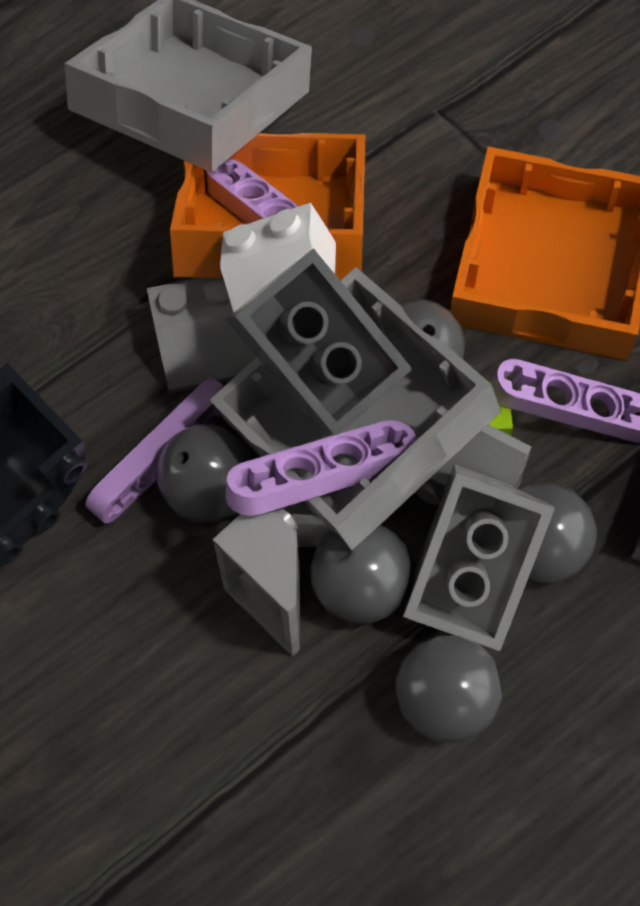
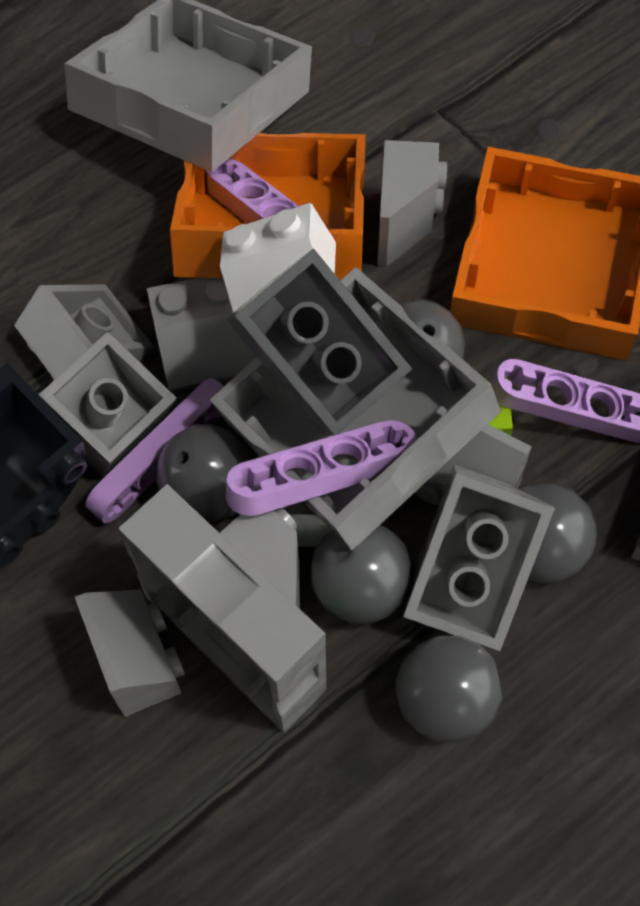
none -> light grey slope [14,284,155,381]
none -> light grey slope [39,331,177,477]
none -> light grey slope [75,589,185,717]
none -> light grey tile [118,484,327,733]
none -> light grey slope [377,140,447,267]

